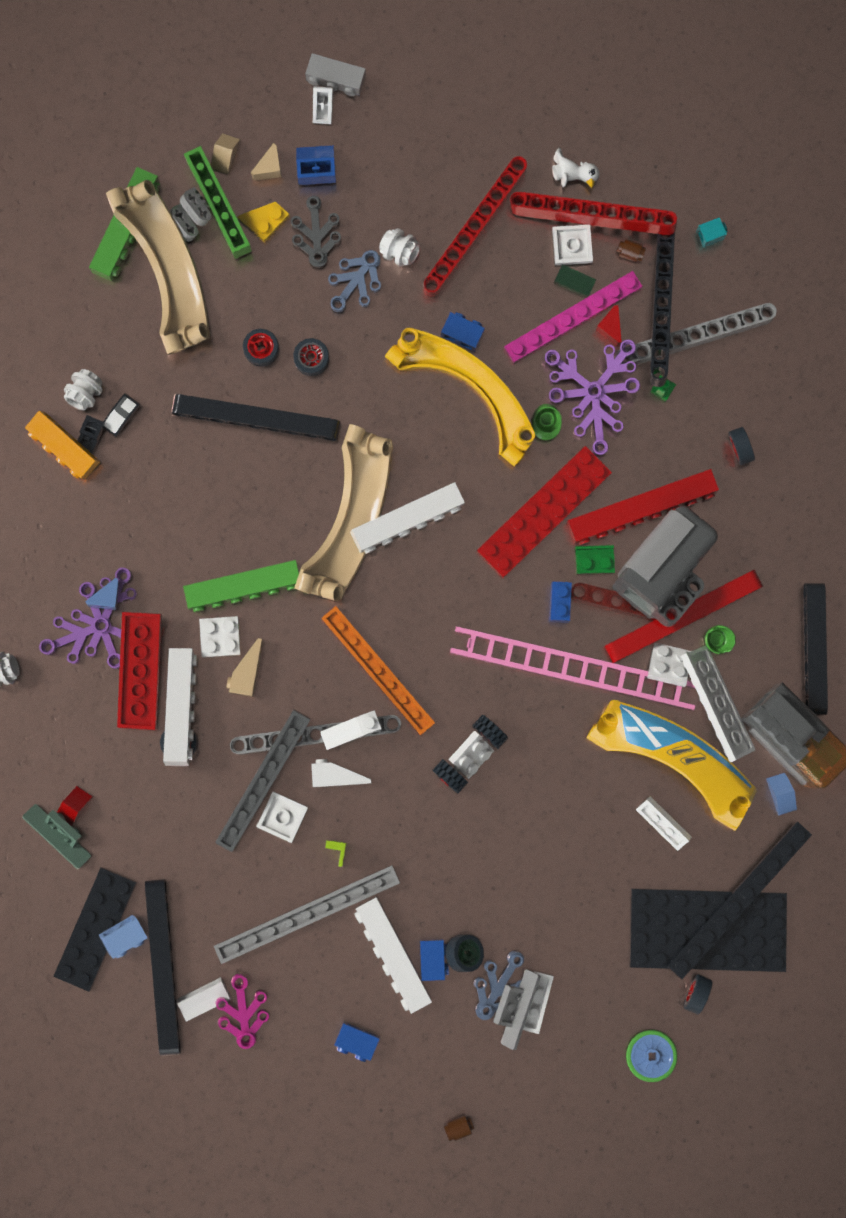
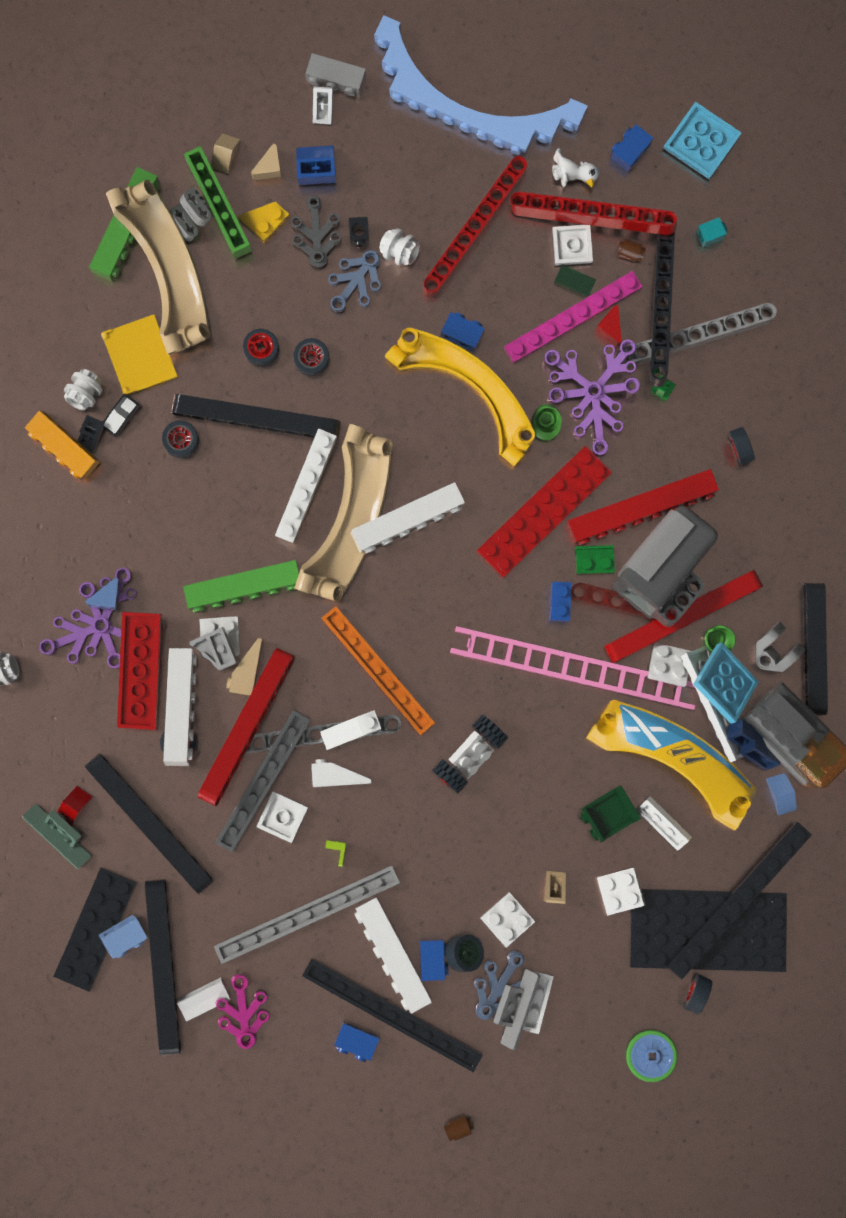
none -> black beam [85,753,214,894]
none -> yellow piece [101,314,178,395]
none -> wheel [162,420,199,458]
none -> light grey wing [189,627,238,670]
none -> red beam [198,648,295,806]
none -> white brick [275,429,337,543]
none -> black plate [302,959,483,1073]
none -> black brick [349,217,369,247]
none -> light blue arch [374,15,588,156]
none -> white plate [480,892,535,947]
none -> tan slope [544,871,566,904]
none -> dark green panel [579,785,641,843]
none -> white plate [597,867,645,916]
none -> blue brick [611,124,653,172]
none -> medium azure plate [663,102,741,179]
none -> medium azure plate [693,642,759,724]
none -> dark blue slope [727,719,781,771]
none -> light grey piece [756,621,806,672]

